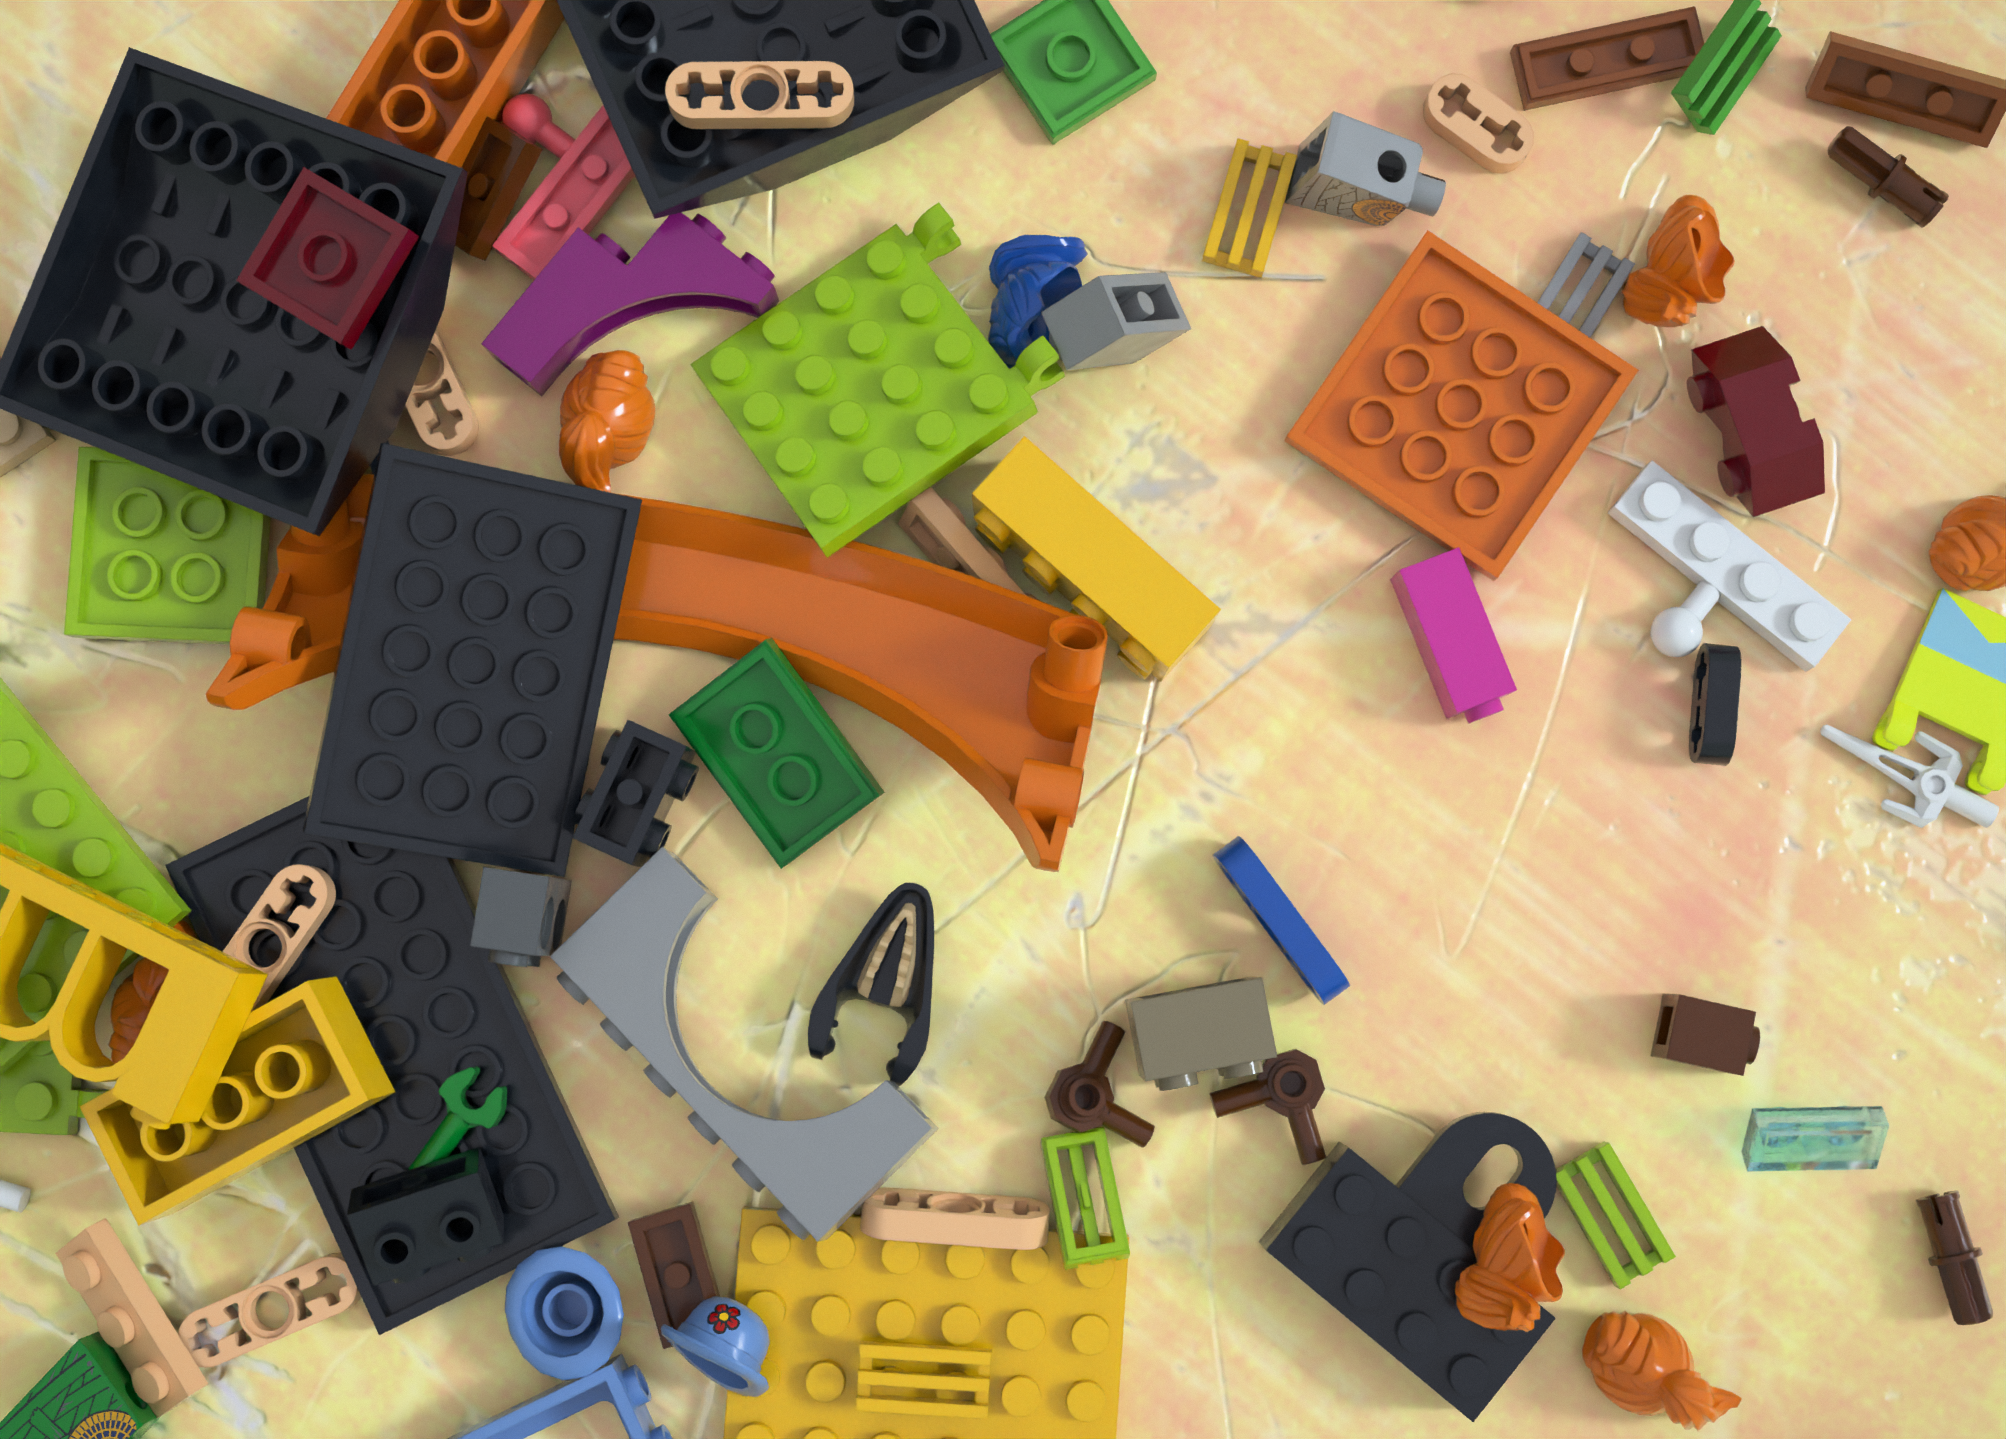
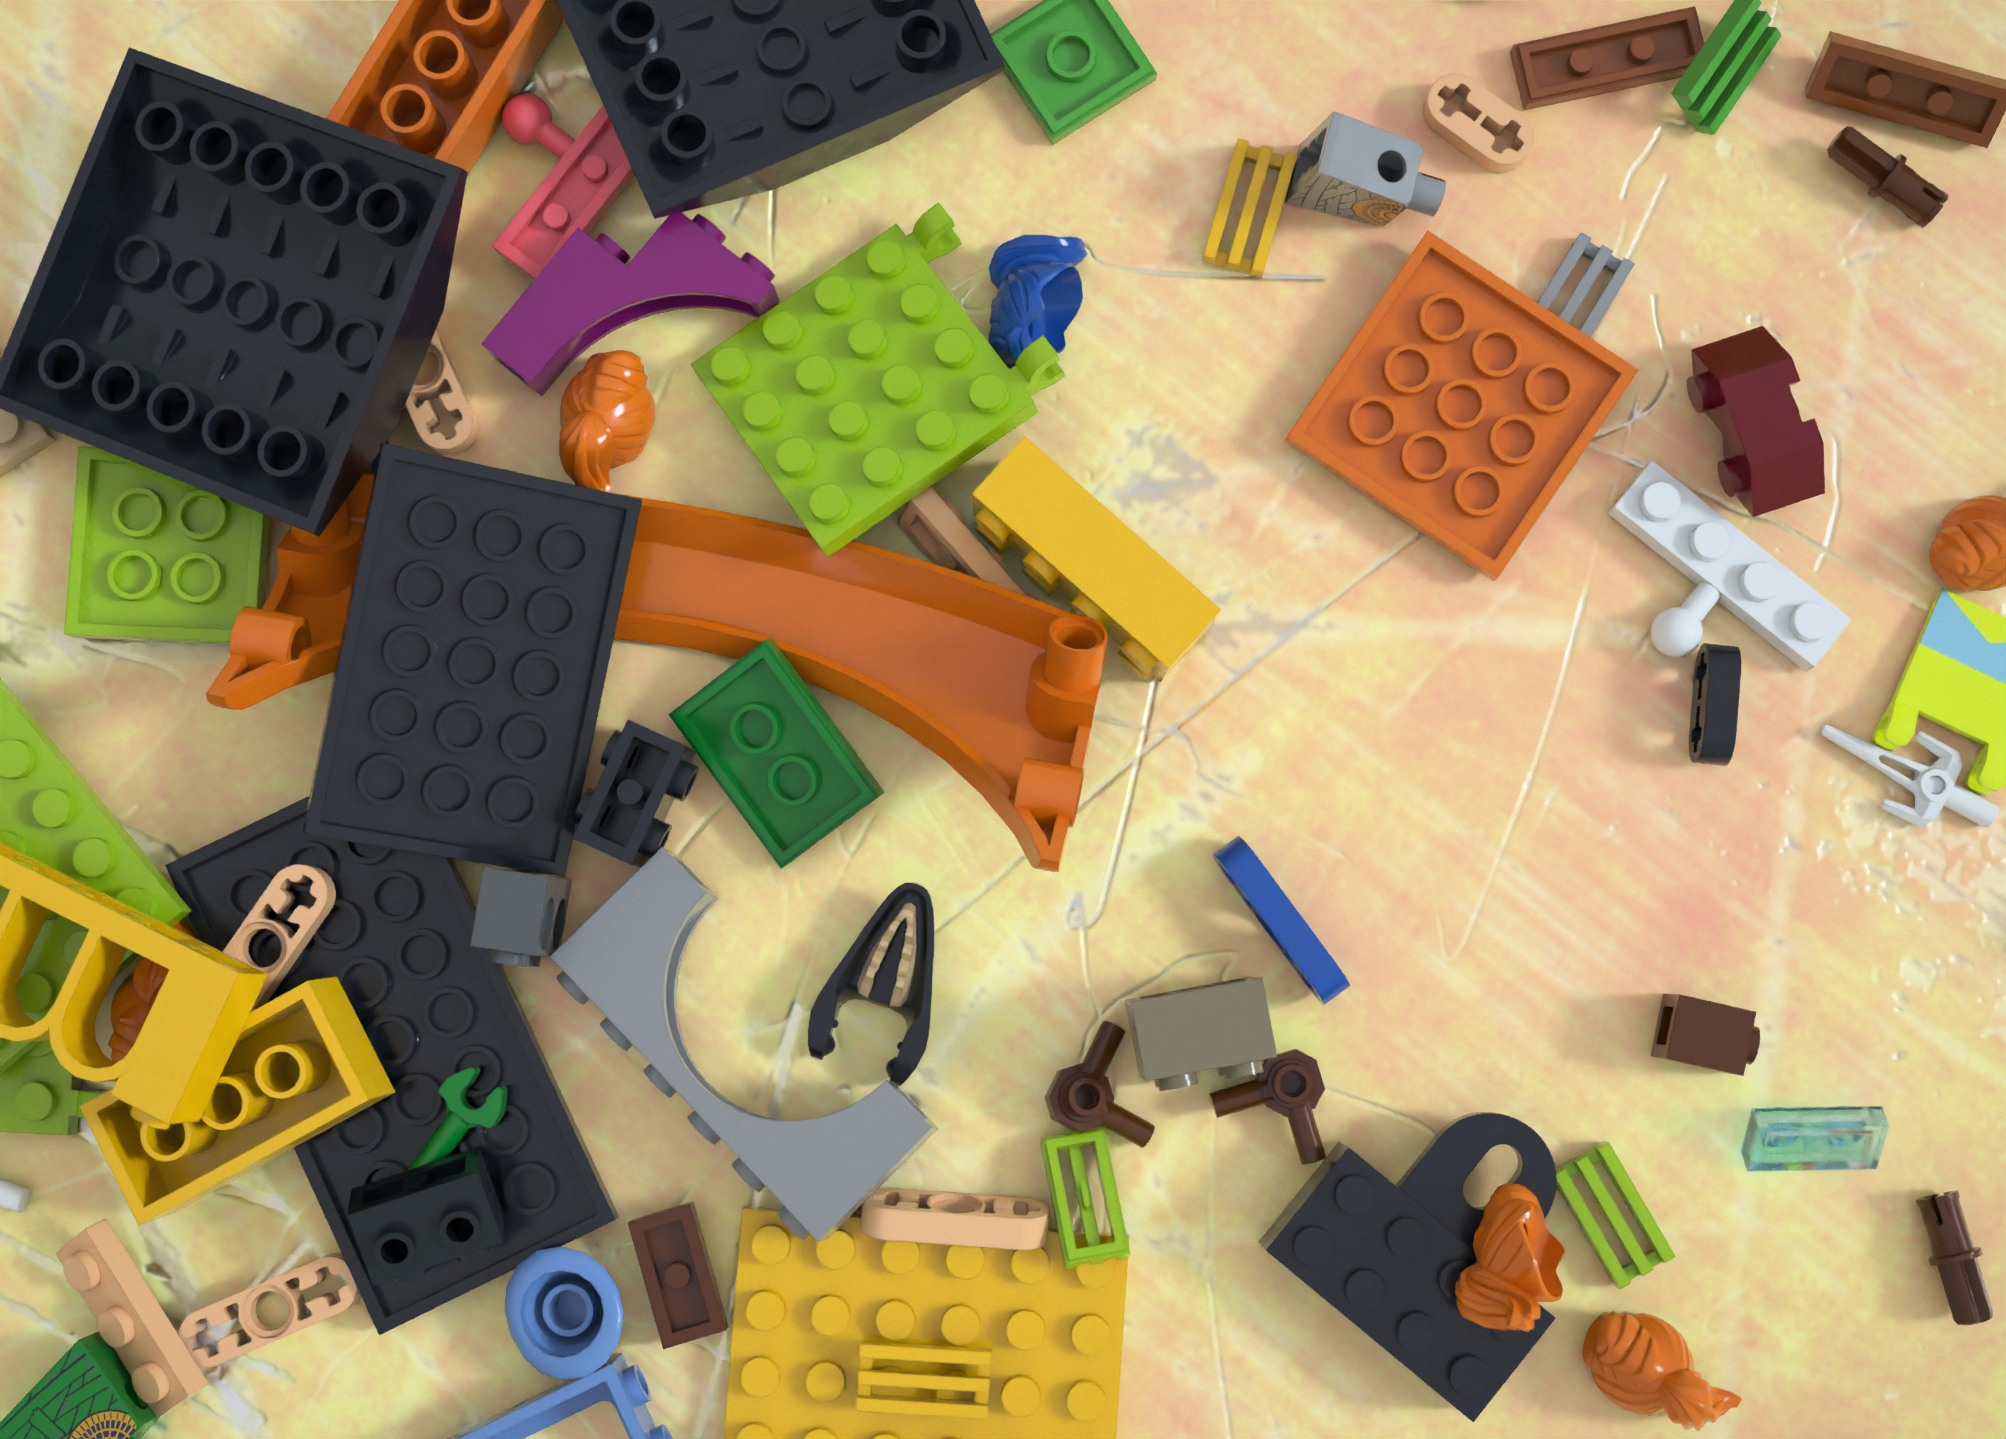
dark red plate [236,167,419,350] -> none
reddish brown plate [455,116,543,261] -> none
medium blue hat [661,1296,770,1397] -> none
light nougat beam [665,61,854,129] -> none
light grey brick [1041,272,1191,370] -> none
dark pink brick [1390,547,1517,724] -> none
orange hair [1622,194,1735,327] -> none

